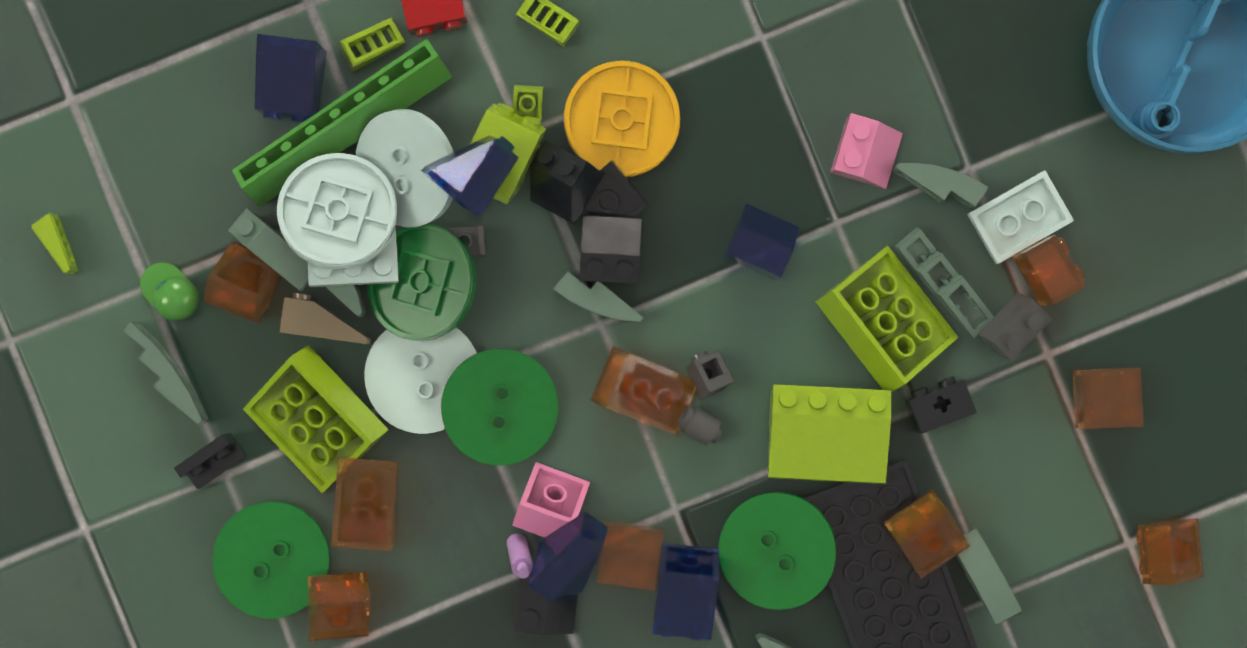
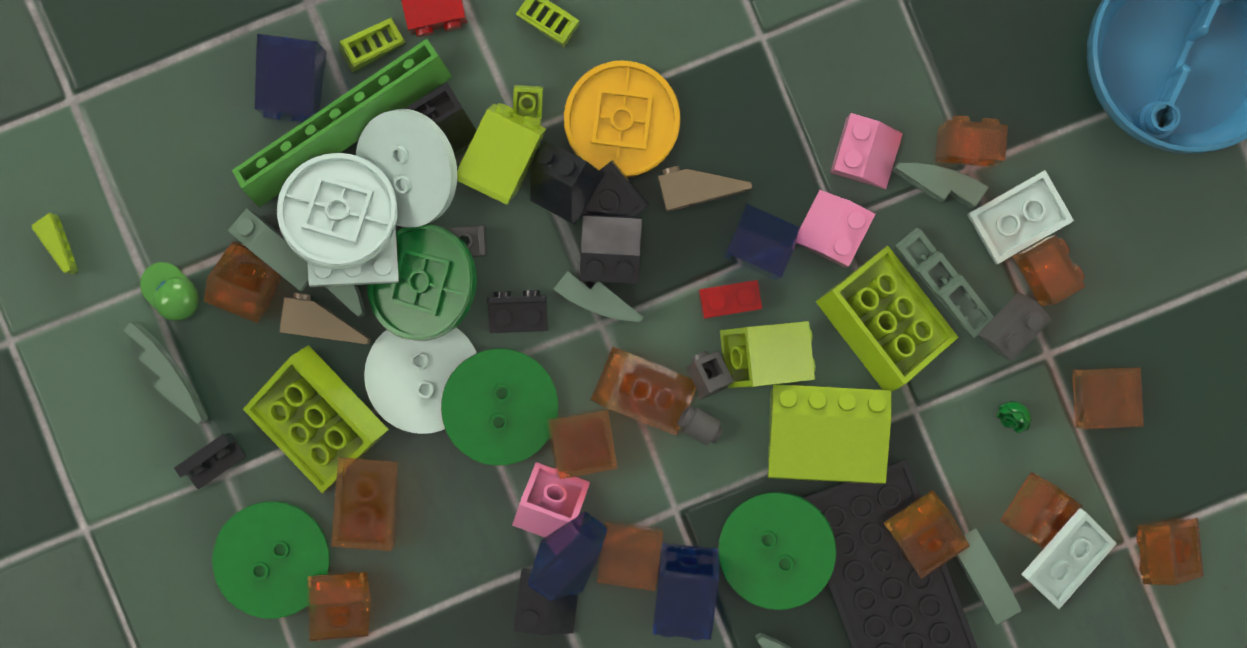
slope [421,135,519,217] -> none
lavender cylinder [506,533,533,579] -> none
black brick [905,376,977,434] -> none
none -> black slope [404,83,477,153]
none -> black bracket [487,290,548,333]
none -> clear orange brick [546,409,618,479]
none -> dark tan slope [658,166,752,213]
none -> red brick [698,280,762,319]
none -> lime slope [720,321,816,388]
none -> bright pink slope [793,190,875,268]
none -> clear orange brick [935,116,1008,167]
none -> green plate [996,401,1031,433]
none -> clear orange slope [1000,472,1083,550]
none -> light aqua plate [1021,508,1117,609]

